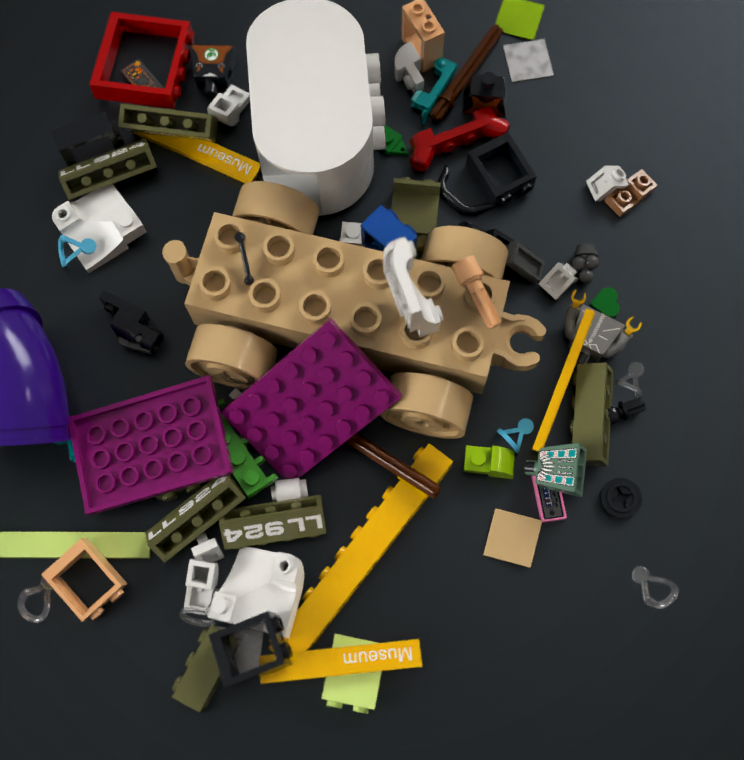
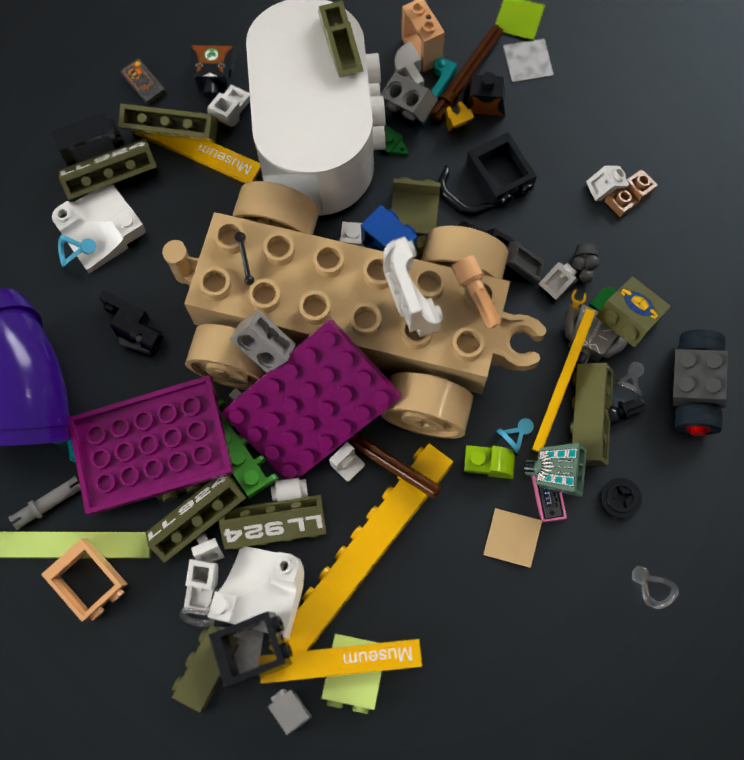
clear piece [17,577,54,623] -> none
red window [89,12,195,109] -> none
red plate [409,107,510,172] -> none
none -> light grey pin [9,475,81,530]
none -> light grey brick [230,310,296,373]
none -> light grey brick [268,689,313,735]
none -> olive slope [318,0,364,78]
none -> white bracket [329,442,365,482]
none -> light grey brick [381,72,438,123]
none -> yellow tile [445,102,474,131]
none -> olive panel [596,276,671,348]
none -> brick [673,329,728,436]

